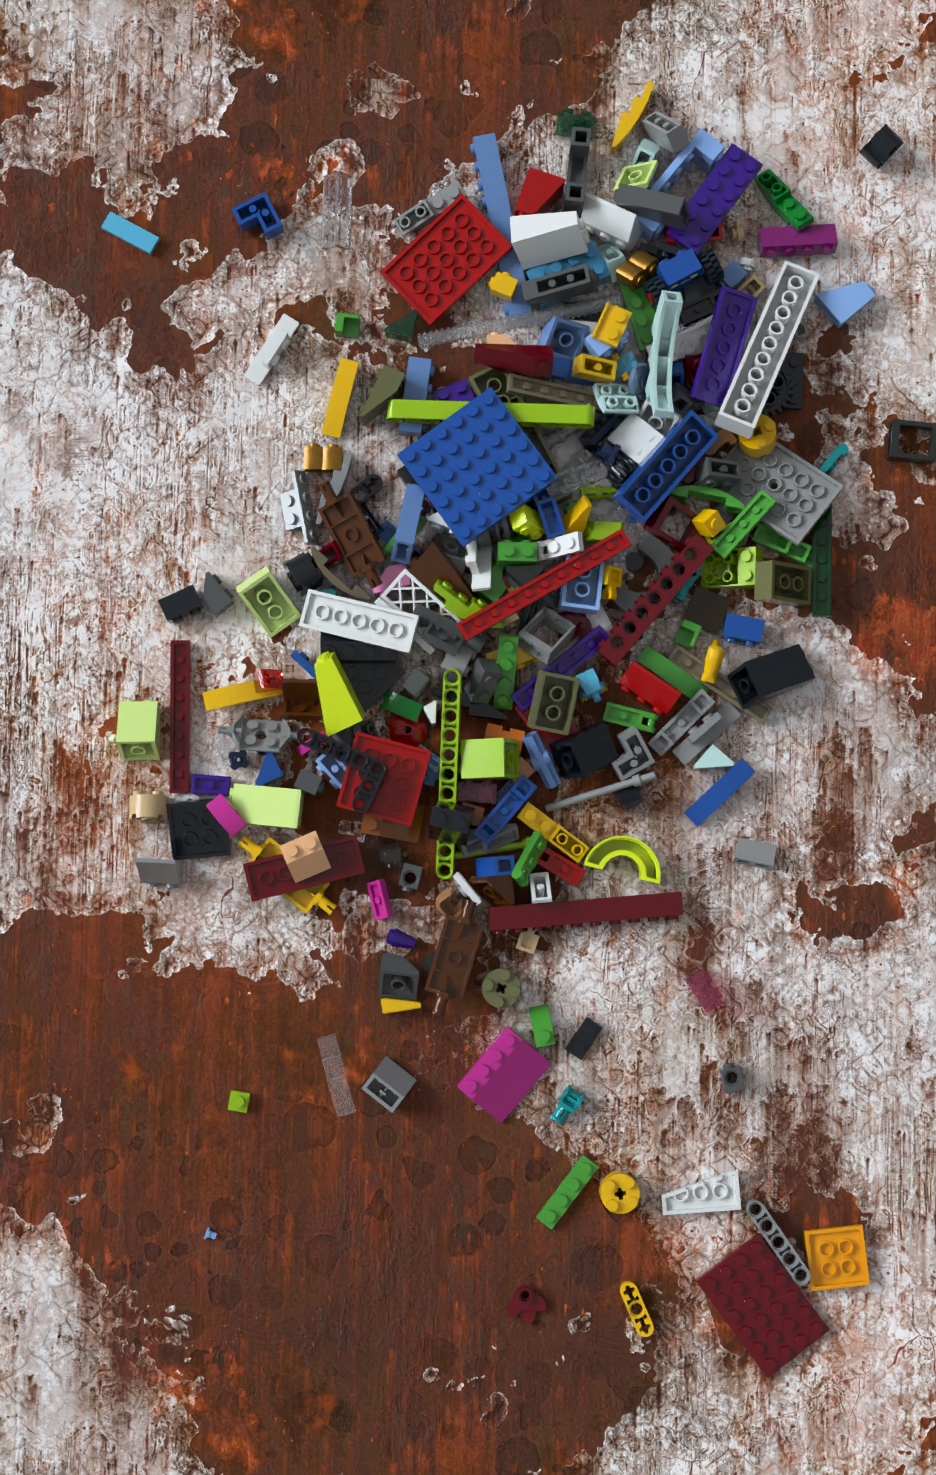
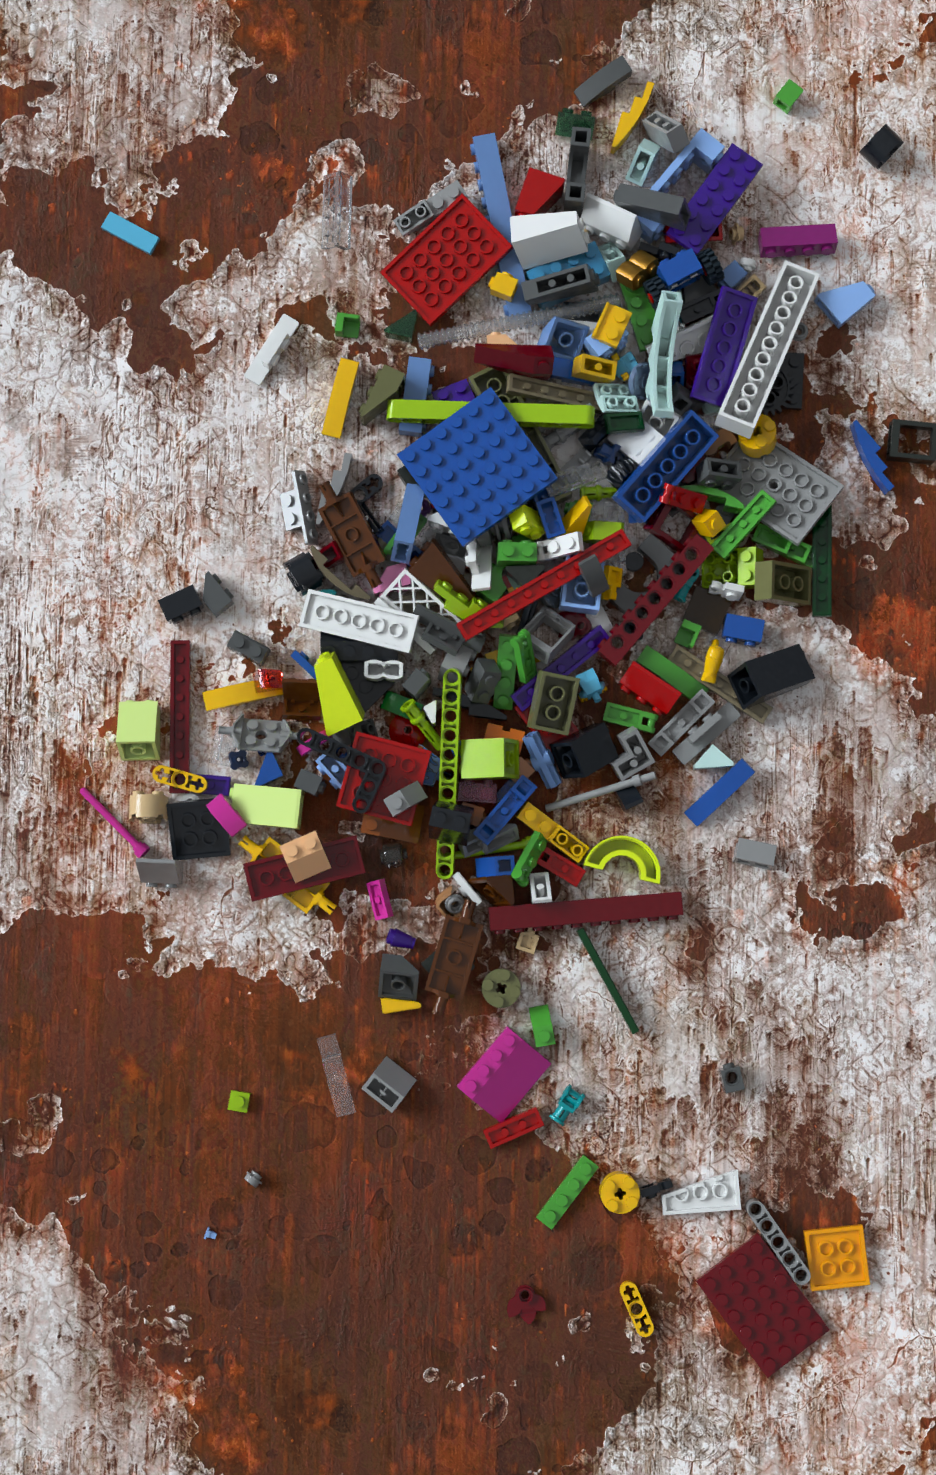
blue brick [232,192,284,240] -> none
yellowish green slope [235,566,301,638] -> none
pearl gold brick [303,443,343,473] -> none
dark grey brick [399,863,423,893] -> none
black plate [565,1016,602,1060] -> none
yellowish green slope [613,160,659,192] -> none
clear pink brick [683,969,723,1013] -> none
green slope [754,169,814,232] -> none
teal plate [819,443,849,473] -> none
none -> dark pink piece [80,788,150,858]
none -> yellow beam [152,765,208,794]
none -> dark grey brick [227,630,271,666]
none -> light grey plate [244,1170,262,1188]
none -> white brick [364,660,404,682]
none -> light grey slope [383,781,428,817]
none -> lime pin [400,699,441,751]
none -> light grey plate [445,894,464,913]
none -> red plate [483,1107,544,1149]
none -> bright green plate [510,629,537,684]
none -> dark grey slope [574,55,632,108]
none -> dark green tile [576,928,639,1034]
none -> dark grey slope [578,554,609,598]
none -> dark green tile [604,411,645,434]
none -> black plate [639,1178,673,1199]
none -> red plate [659,483,708,514]
none -> white plate [708,580,745,601]
none -> bright green panel [773,79,803,114]
none -> blue slope [850,420,895,495]

